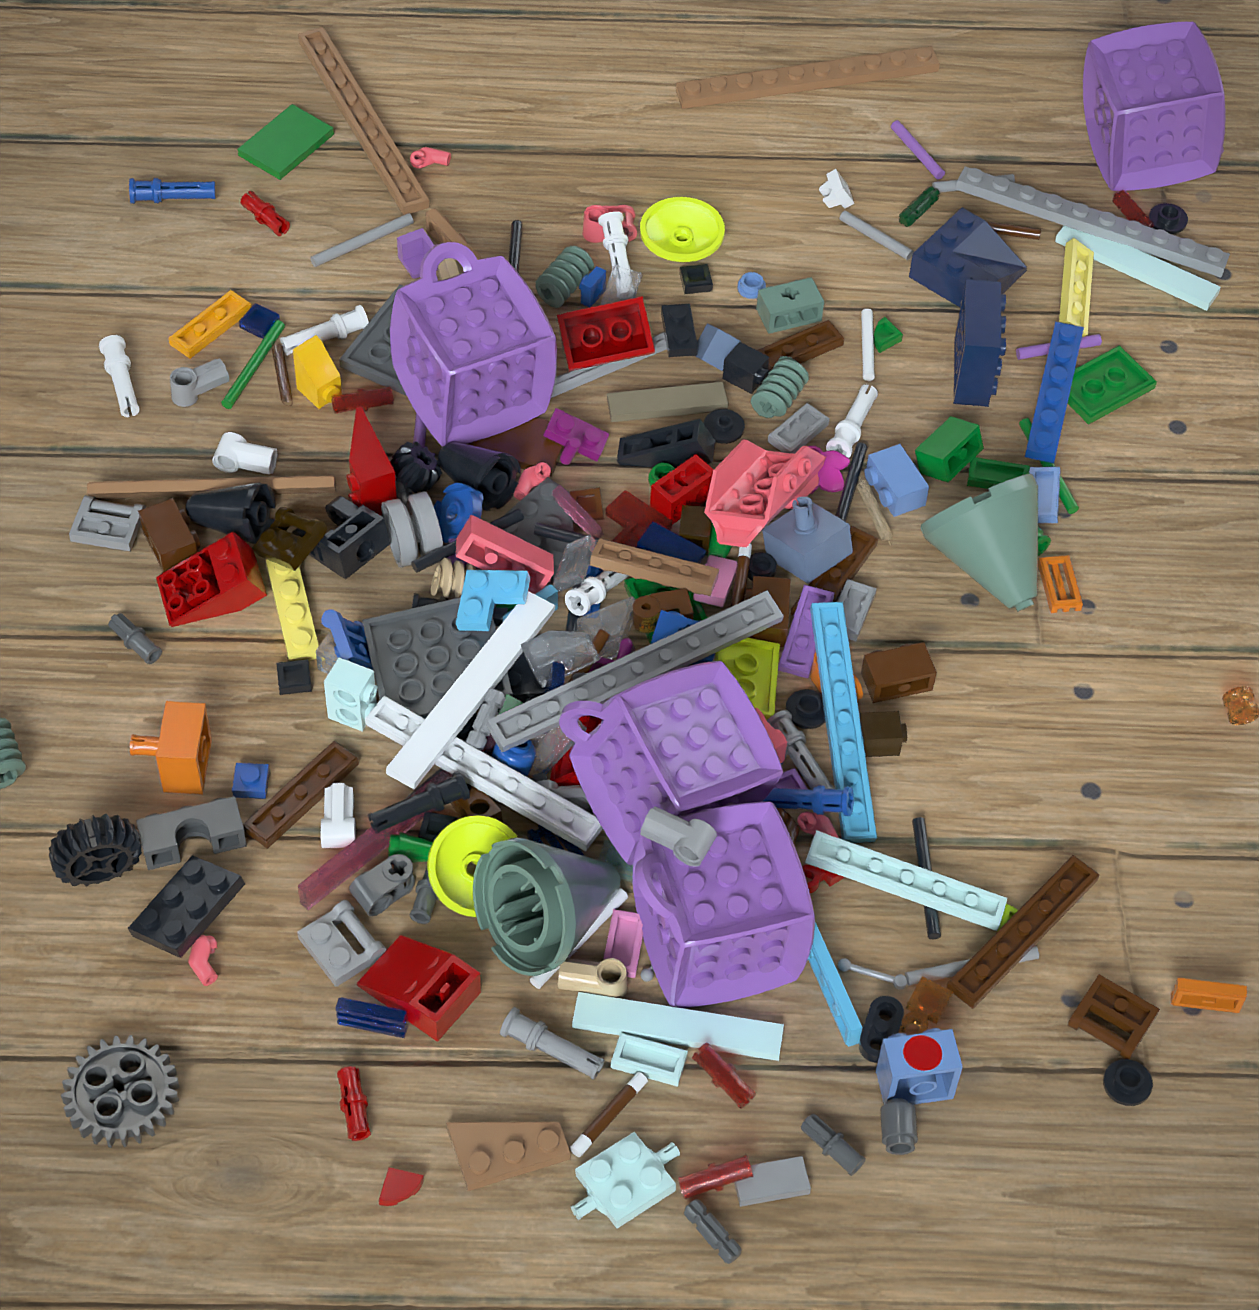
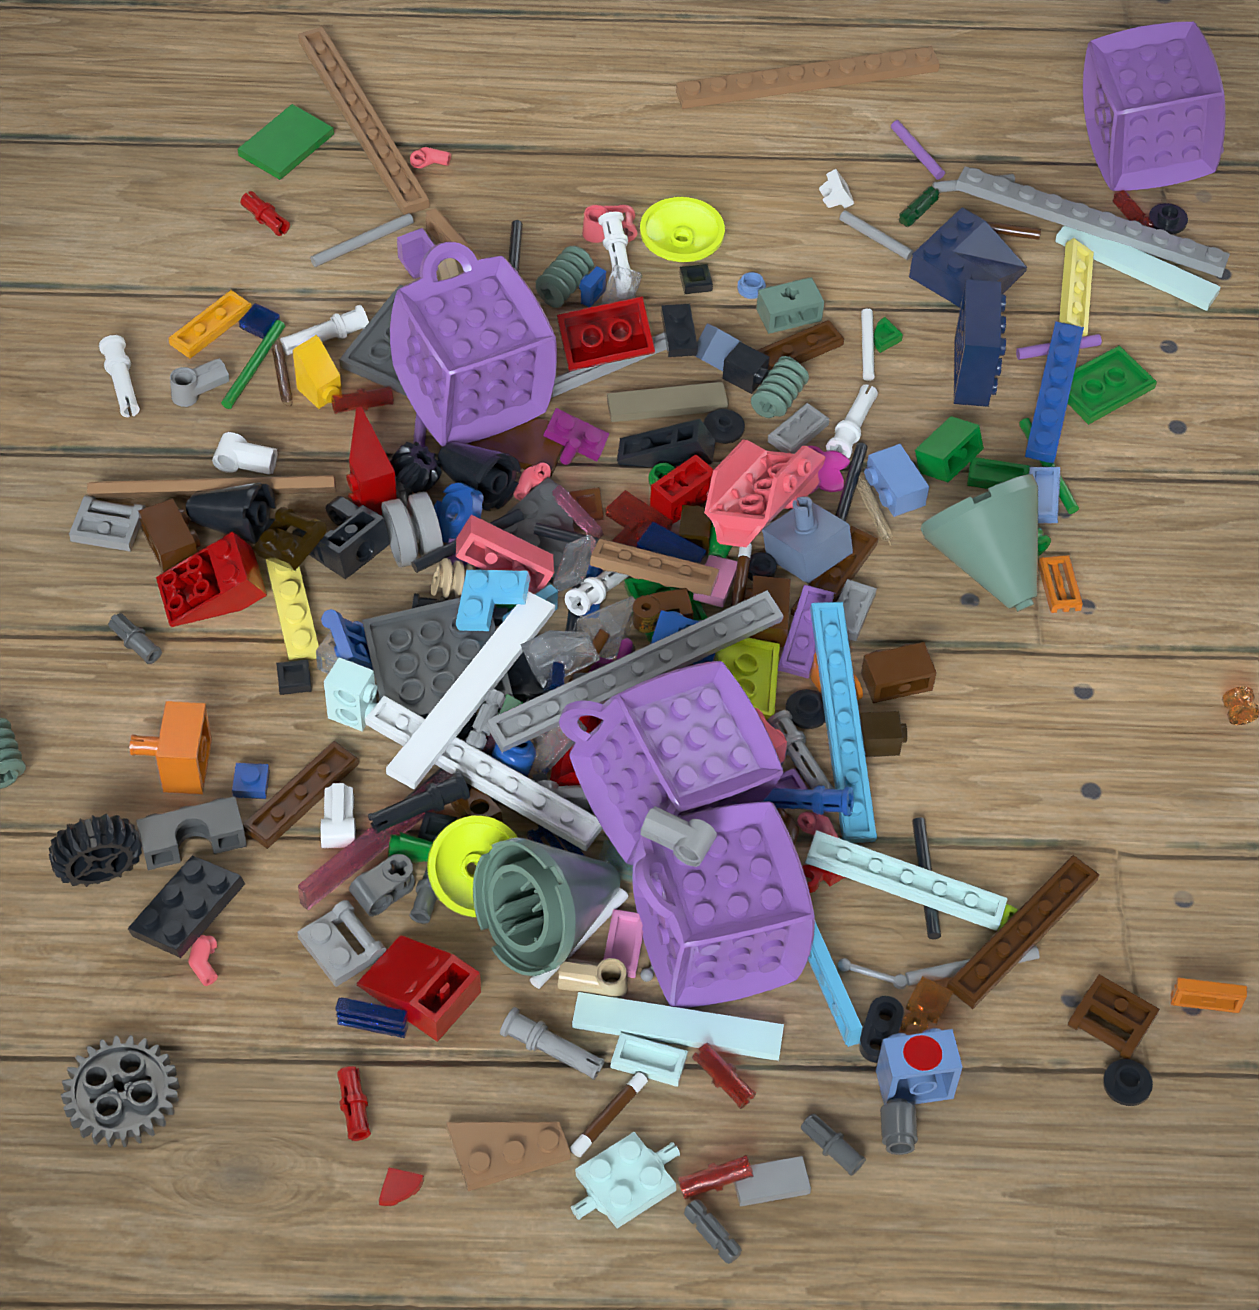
blue pin [129,178,216,204] -> none

